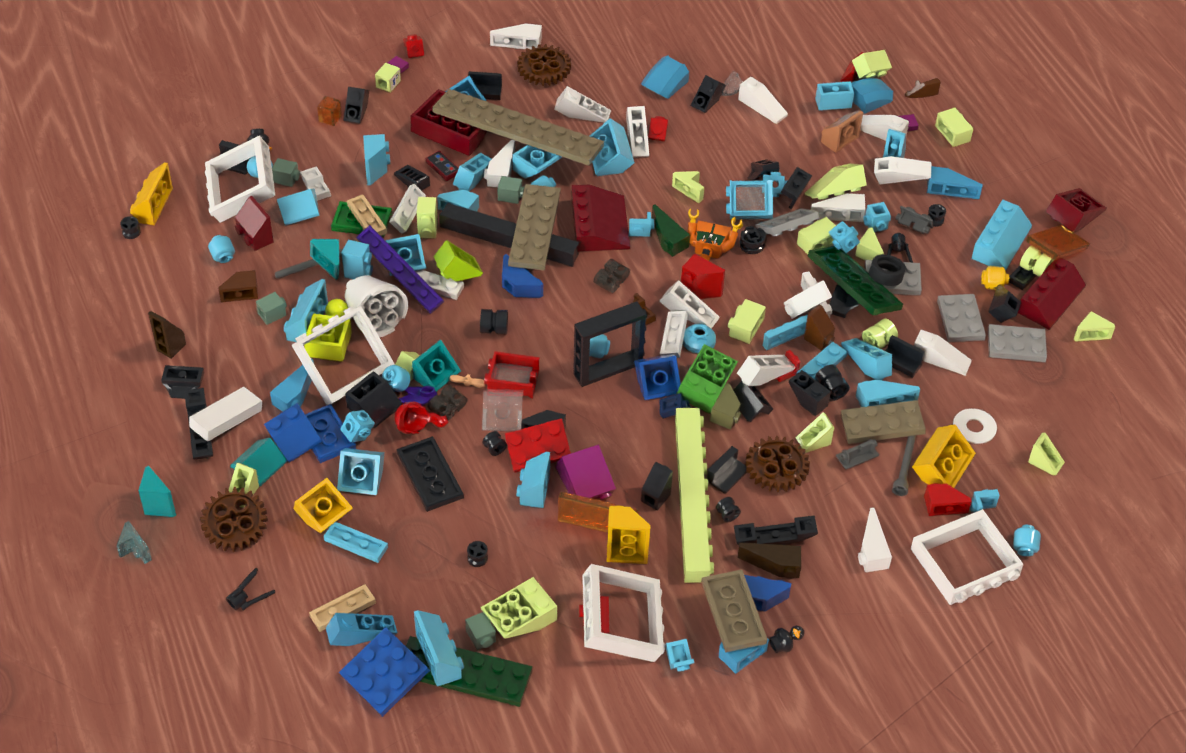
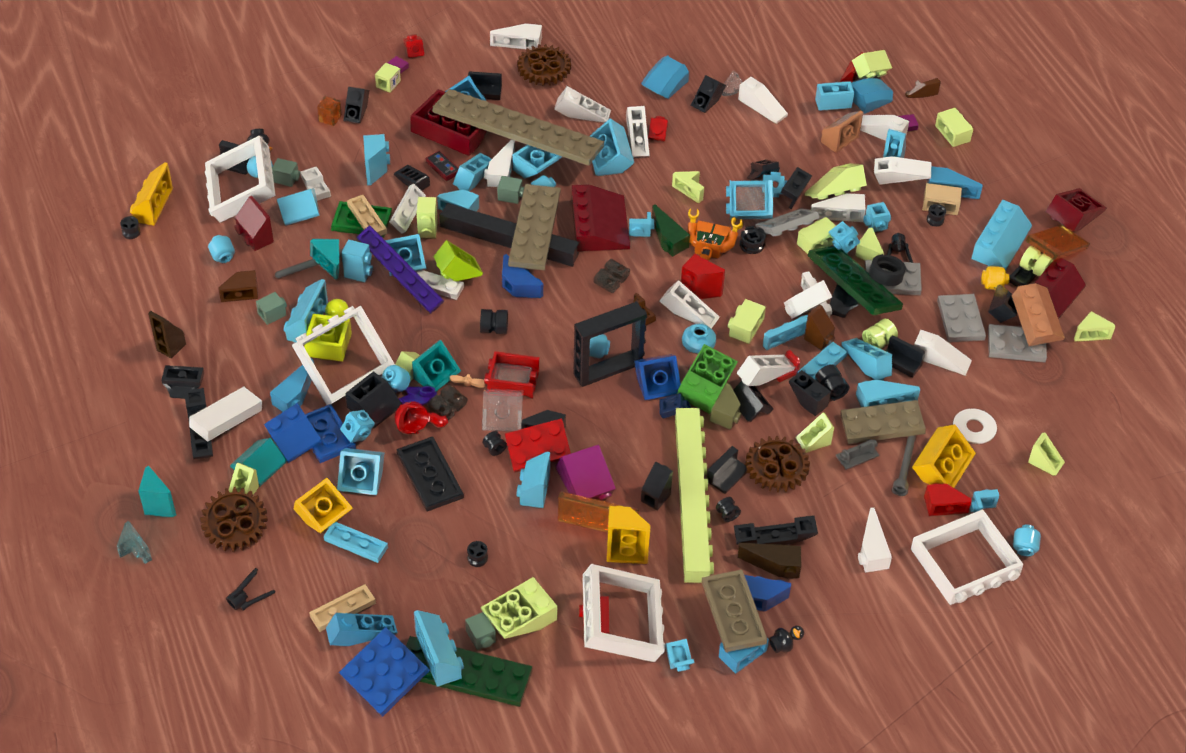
white cone [345,275,408,338] -> none
white plate [660,311,688,358] -> none
dark grey hinge [895,206,933,234] -> none
none -> tan brick [922,183,962,215]
none -> nougat slope [1012,283,1065,346]

